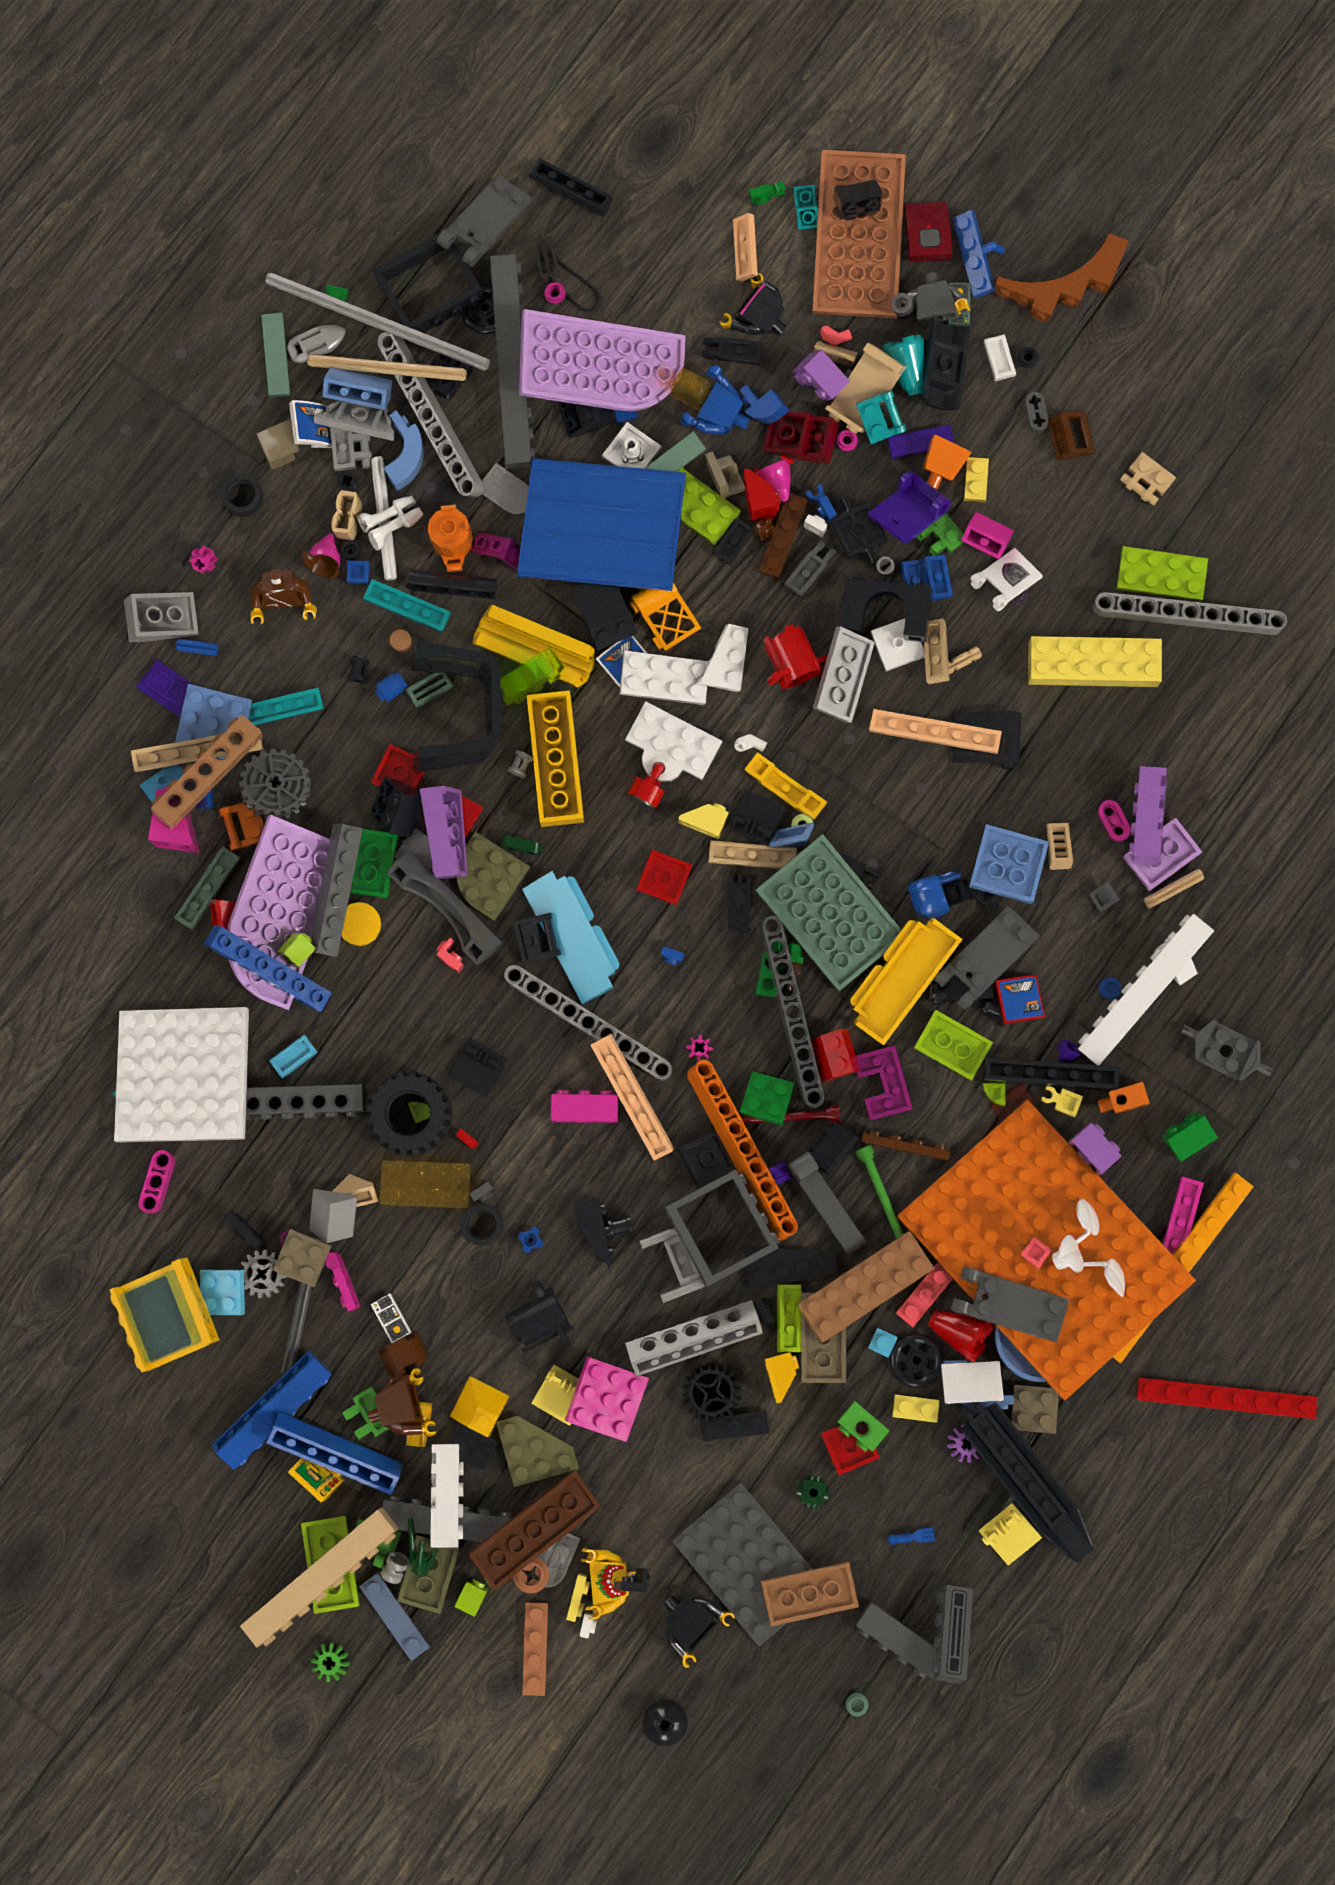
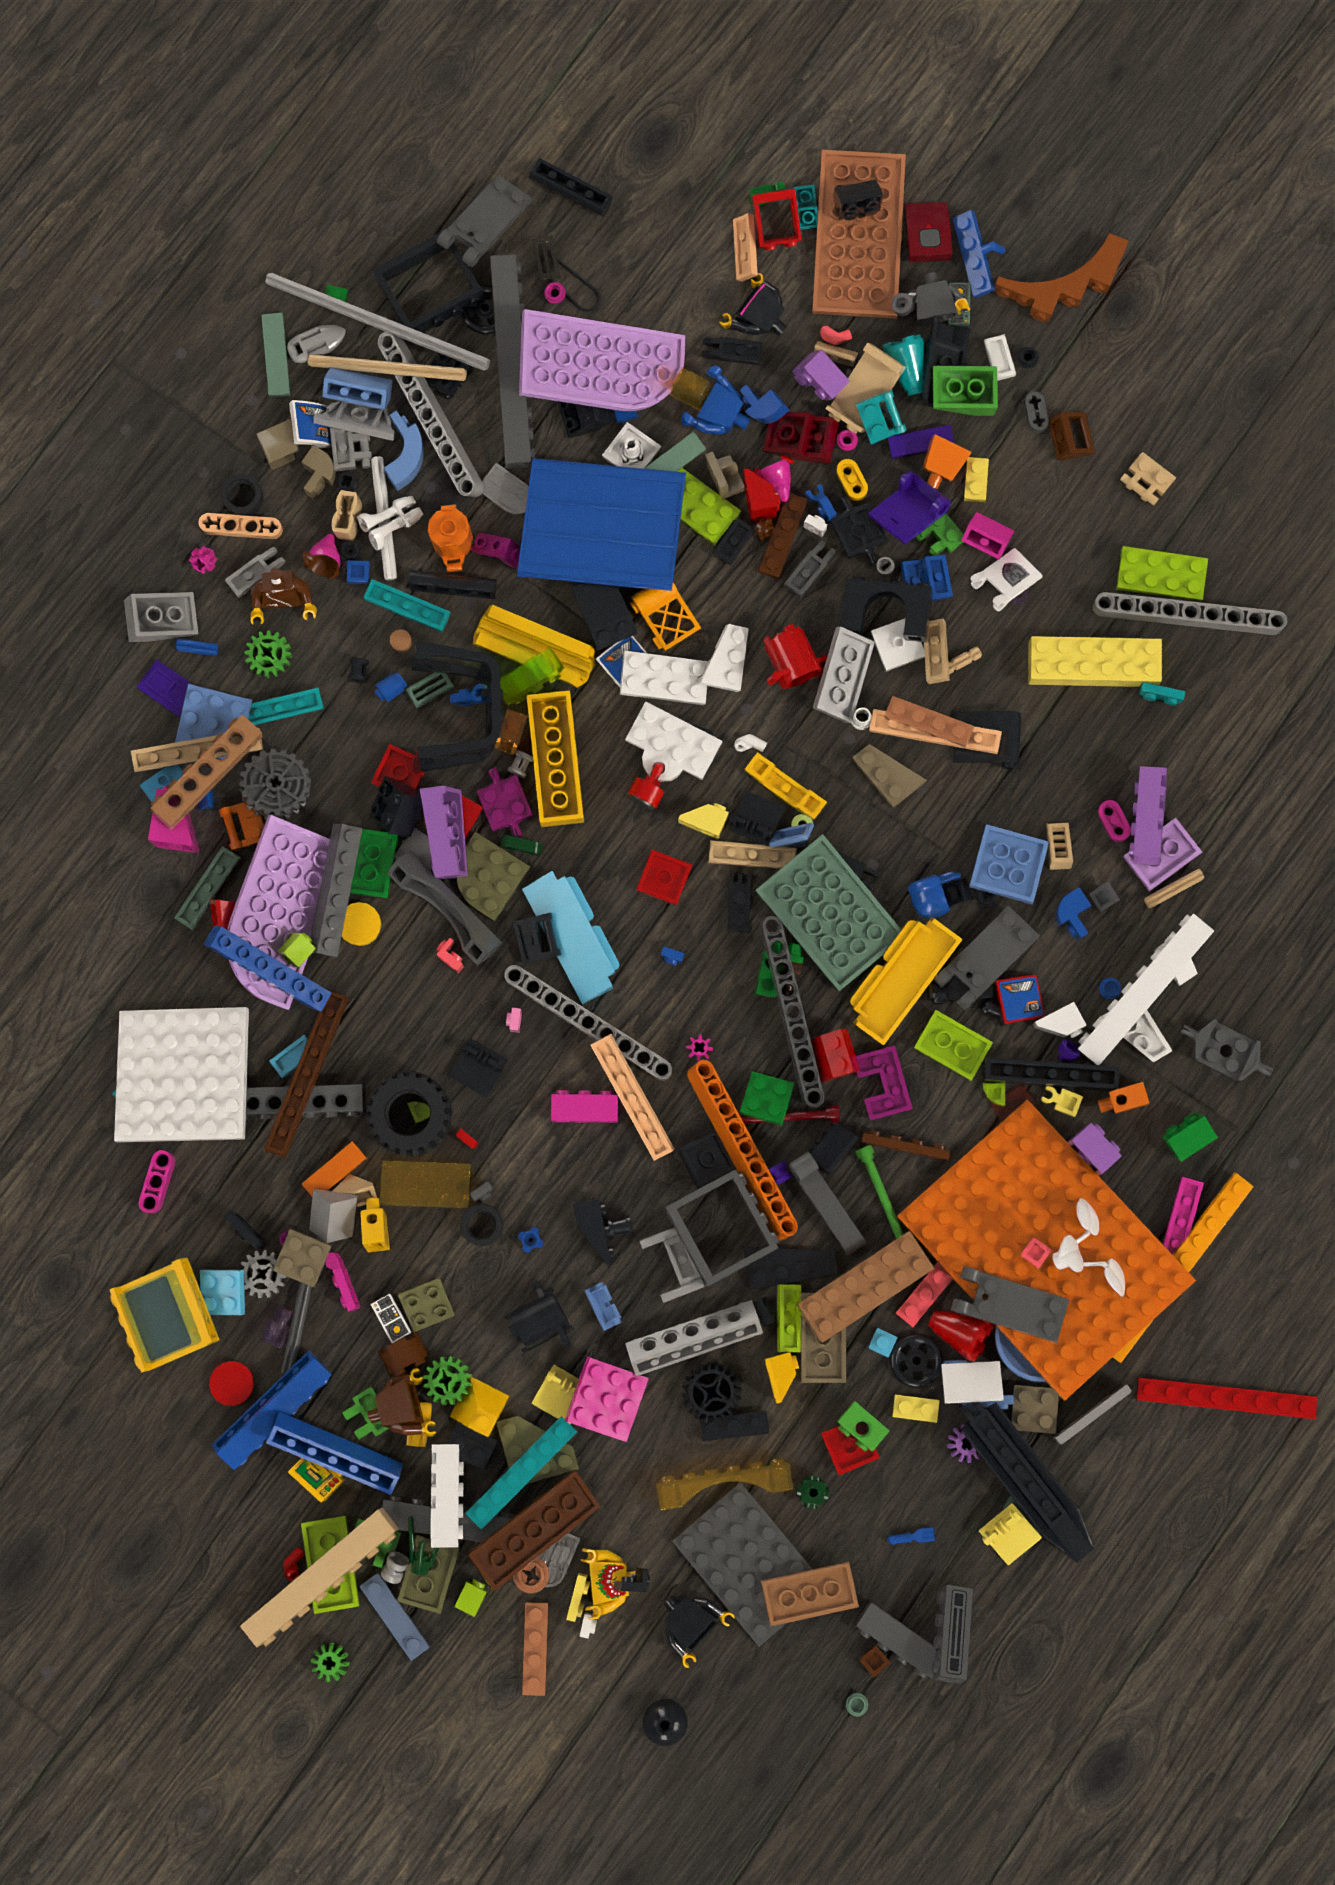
none -> light nougat beam [199,513,283,539]
none -> red tile [209,1361,254,1406]
none -> light grey hinge [225,547,285,598]
none -> bright green gear [244,630,292,678]
none -> clear purple plate [260,1305,292,1349]
none -> reddish brown tile [264,990,349,1158]
none -> red arm [283,1547,305,1582]
none -> dark tan brick [302,445,336,499]
none -> orange tile [302,1141,367,1196]
none -> yellow torso [361,1198,390,1253]
none -> olive hinge [398,1278,455,1332]
none -> bright green gear [423,1356,472,1405]
none -> blue plate [450,684,487,707]
none -> teal plate [465,1416,577,1530]
none -> magenta plate [477,768,534,837]
none -> clear orange torso [494,709,528,755]
none -> bright pink plate [506,1008,522,1033]
none -> medium blue hinge [585,1282,621,1331]
none -> clear yellow arch [656,1458,794,1510]
none -> red window [751,188,802,251]
none -> yellow plate [837,459,868,501]
none -> white piece [851,708,872,730]
none -> dark tan wing [852,744,927,808]
none -> reddish brown plate [859,1644,891,1677]
none -> nougat plate [884,696,974,748]
none -> bright green slope [933,366,998,416]
none -> white slope [1033,1002,1086,1038]
none -> light grey tile [1053,1384,1132,1445]
none -> blue brick [1055,887,1091,940]
none -> white wing [1102,1010,1172,1062]
none -> teal plate [1138,682,1185,706]

